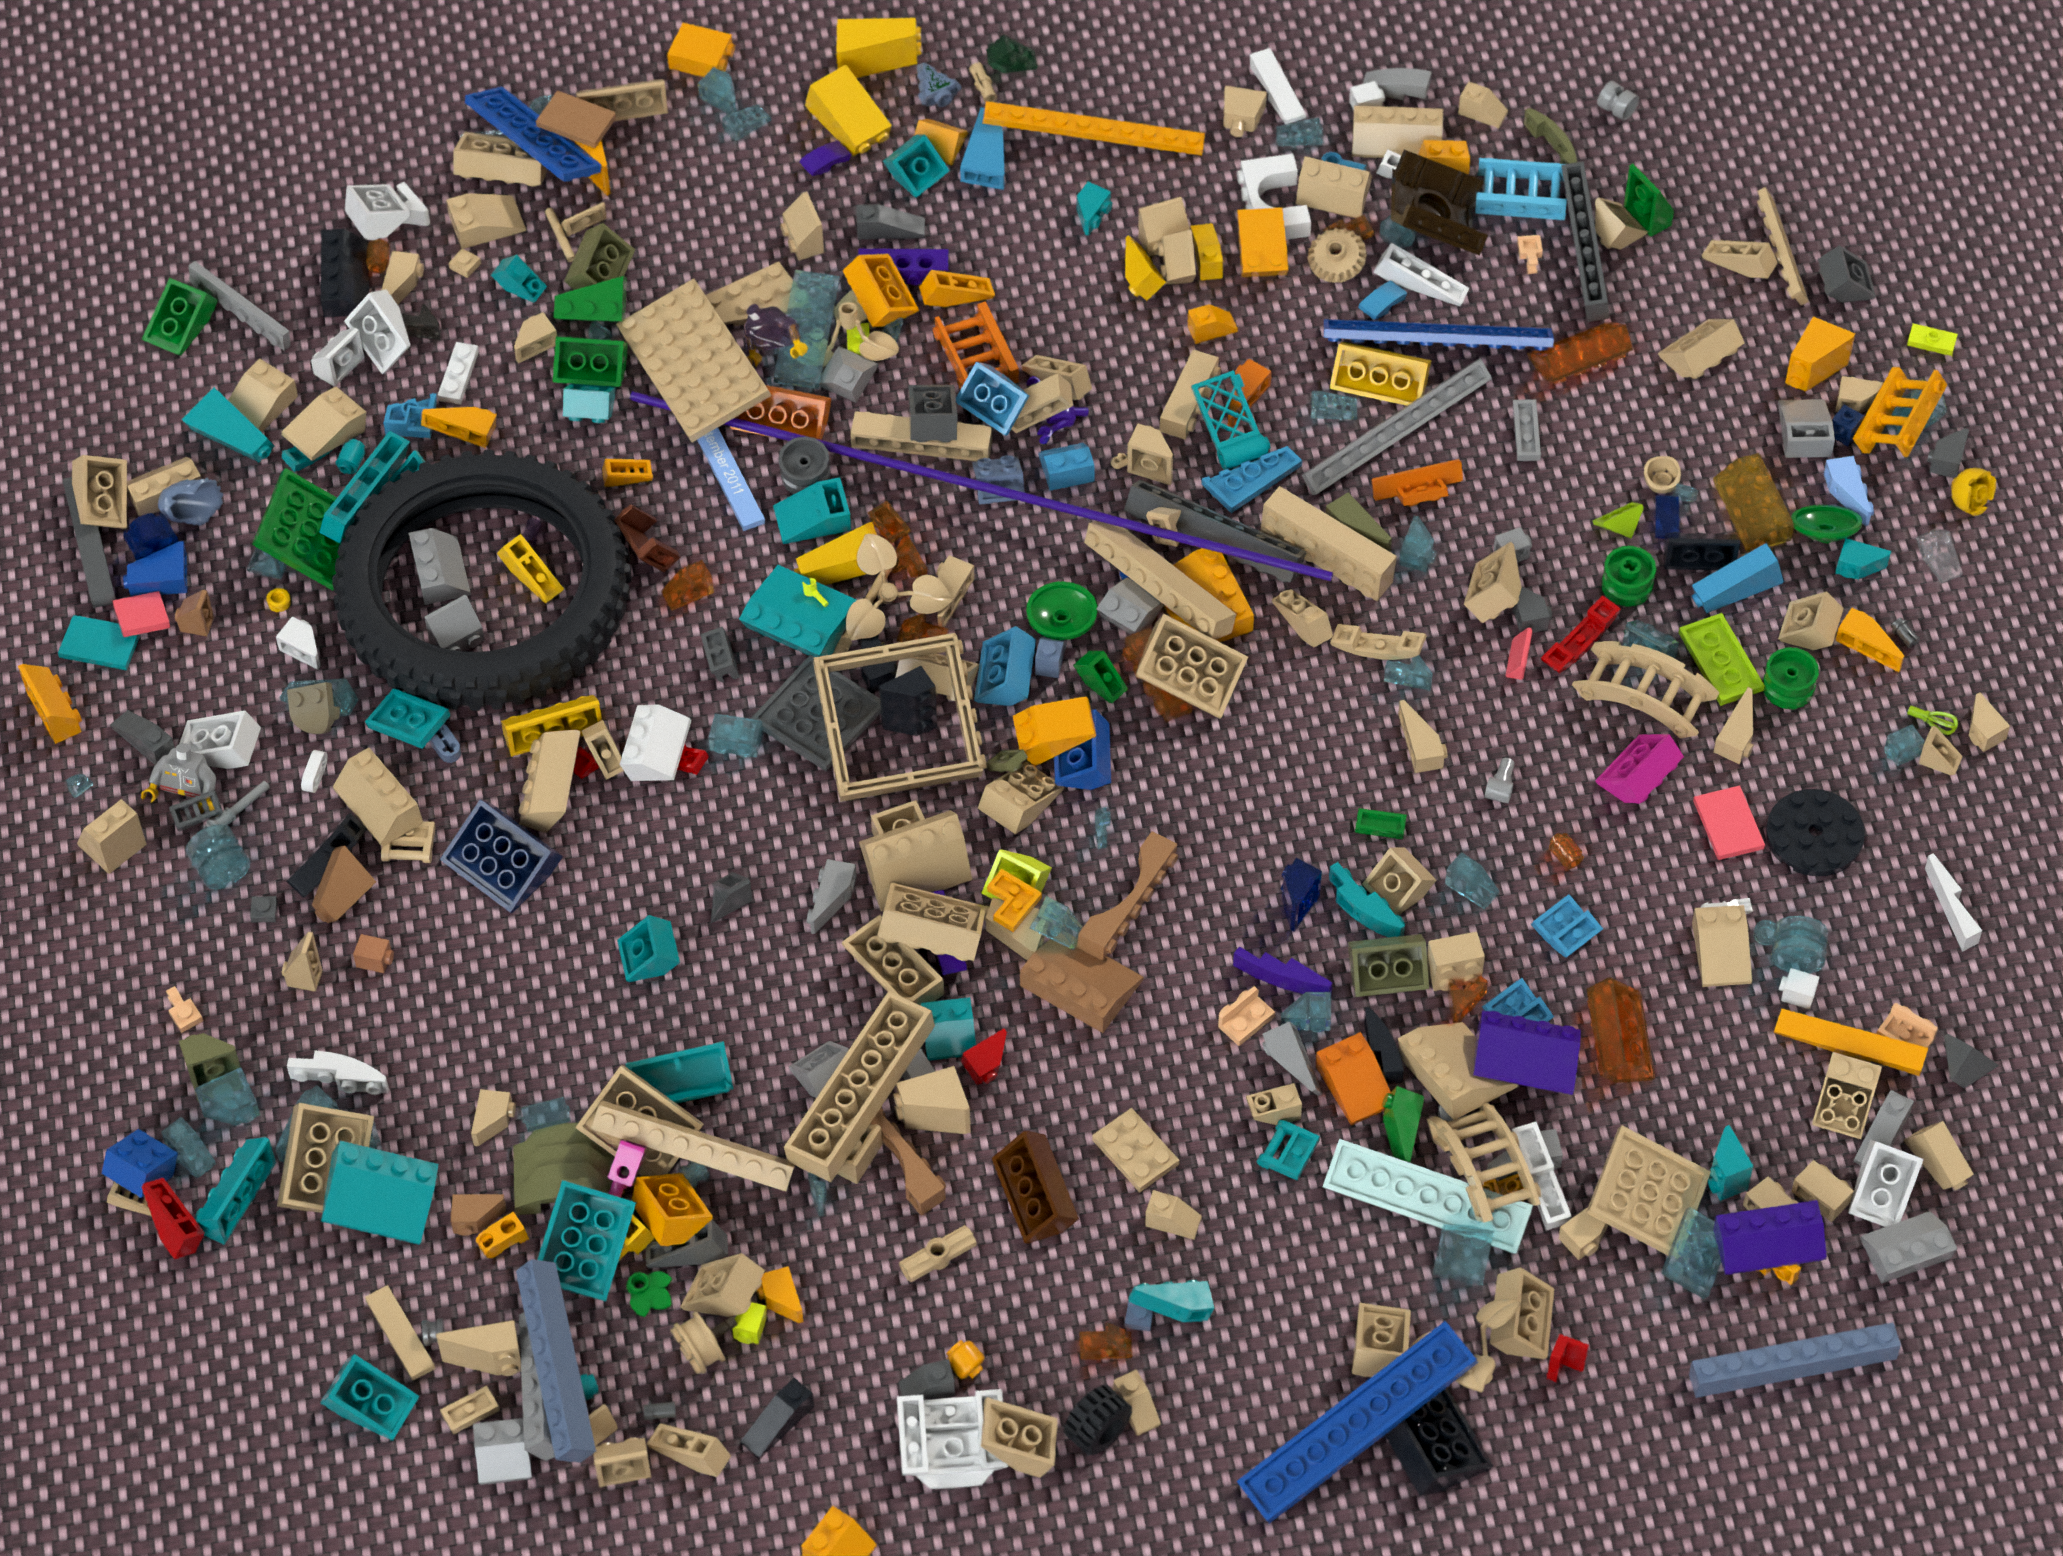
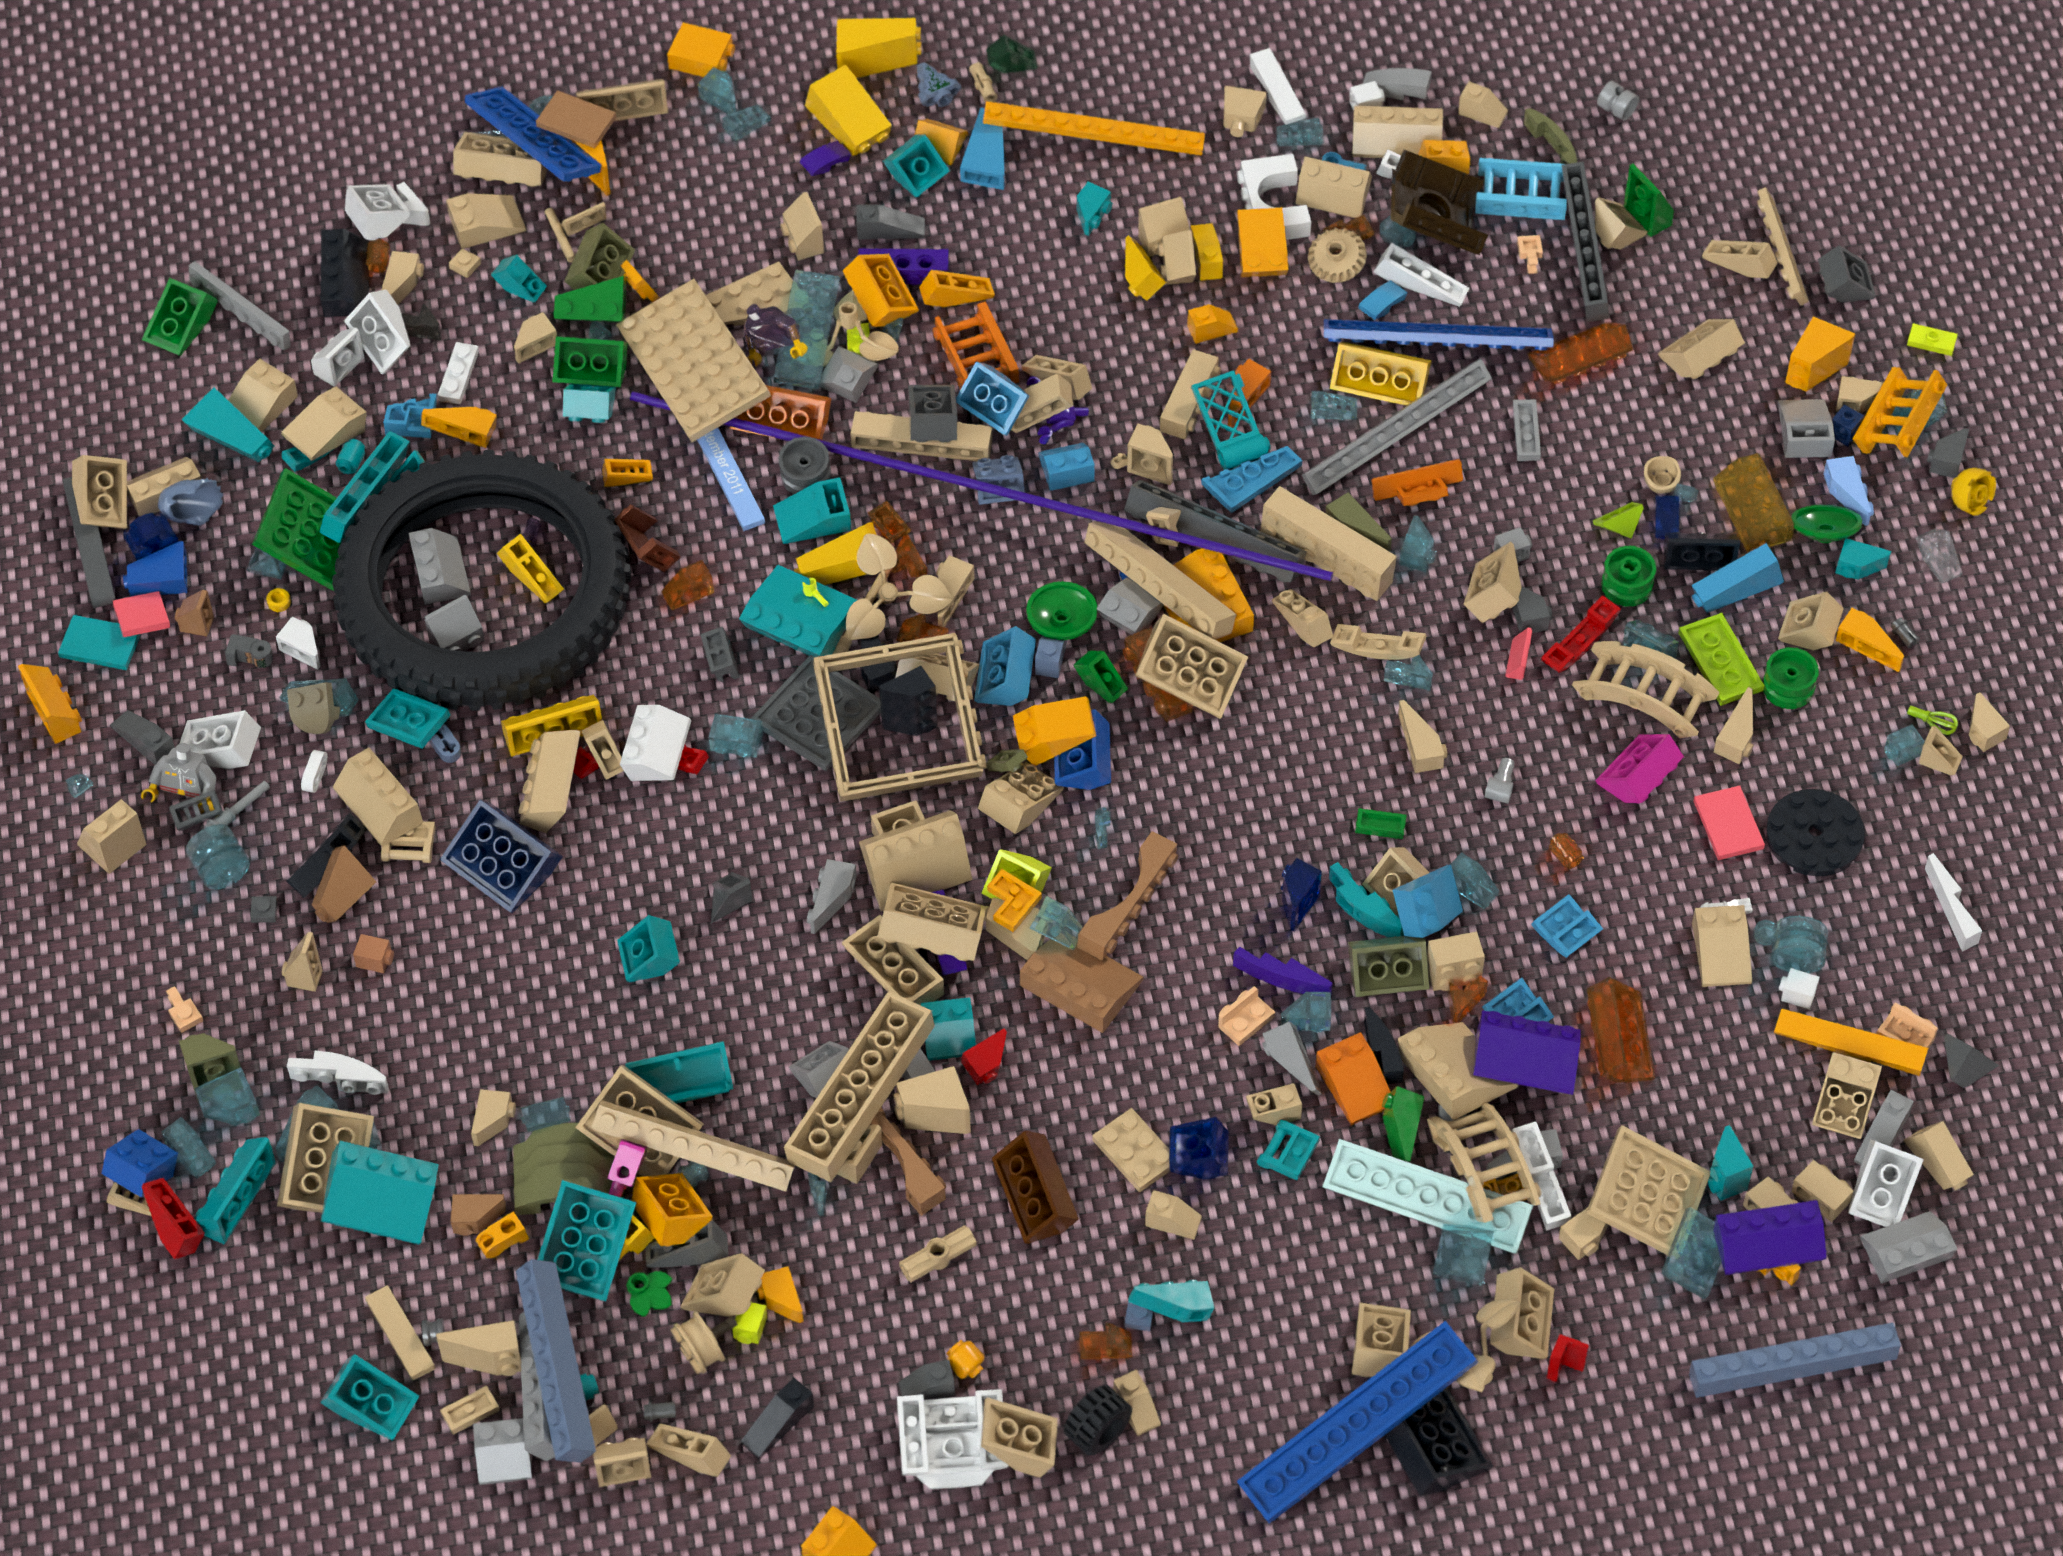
none -> dark grey leg [225,634,273,668]
none -> light orange plate [620,260,660,303]
none -> clear blue slope [1169,1116,1229,1180]
none -> dark azure slope [1392,865,1463,938]

